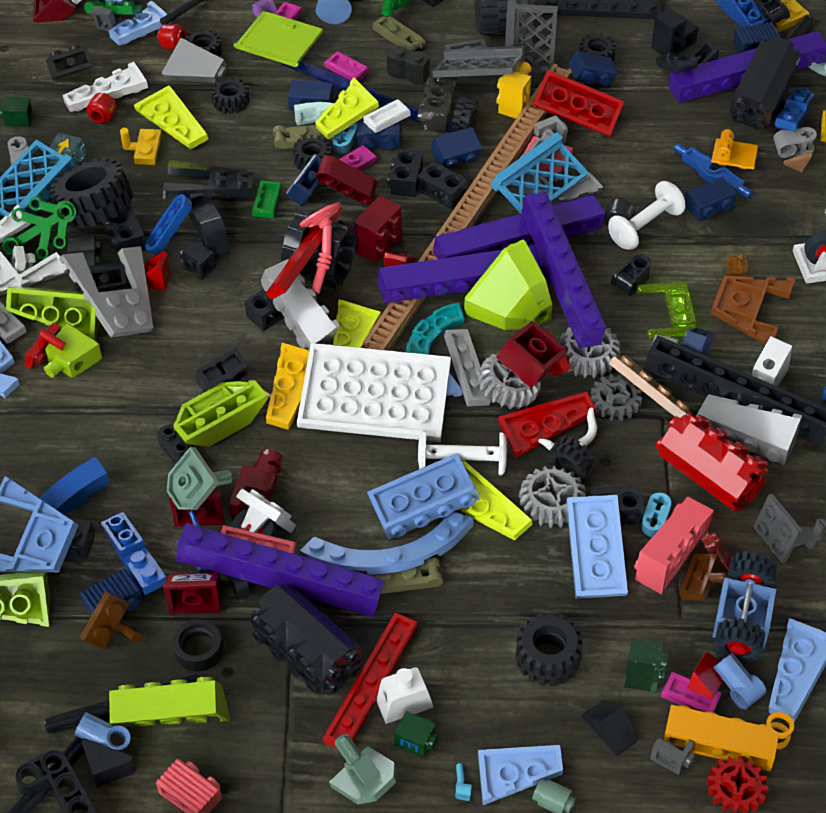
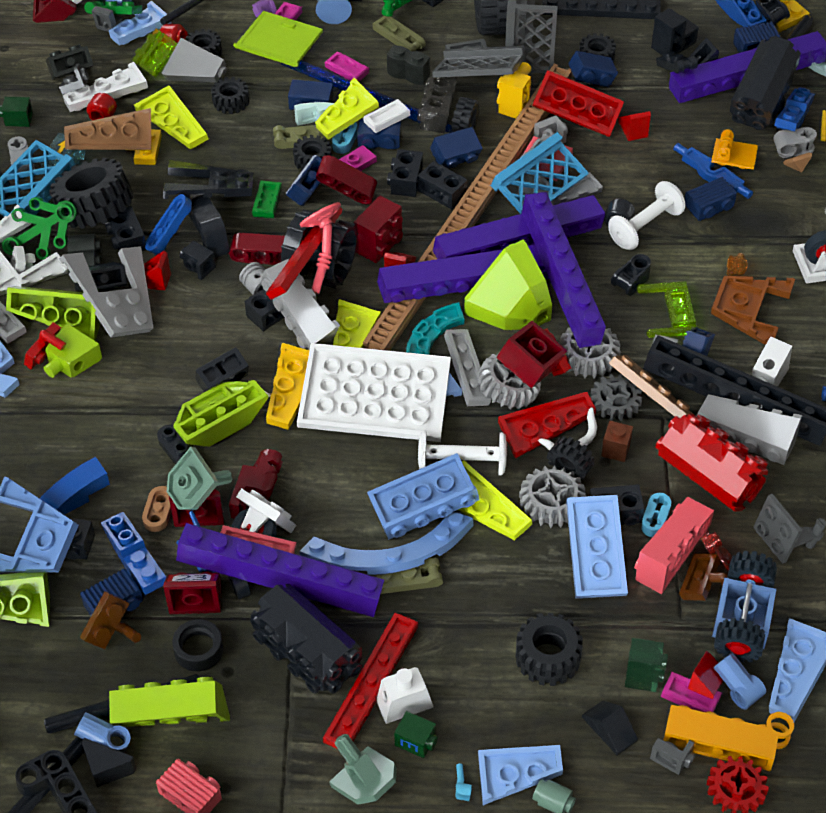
none -> bracket [59,63,89,95]
none -> medium nougat wing [64,108,151,150]
none -> clear neon green plate [132,28,178,77]
none -> medium nougat plate [142,486,172,532]
none -> dark red beam [229,233,285,265]
none -> light grey piece [239,262,265,295]
none -> copper brick [601,421,633,462]
none -> red slope [618,111,651,141]

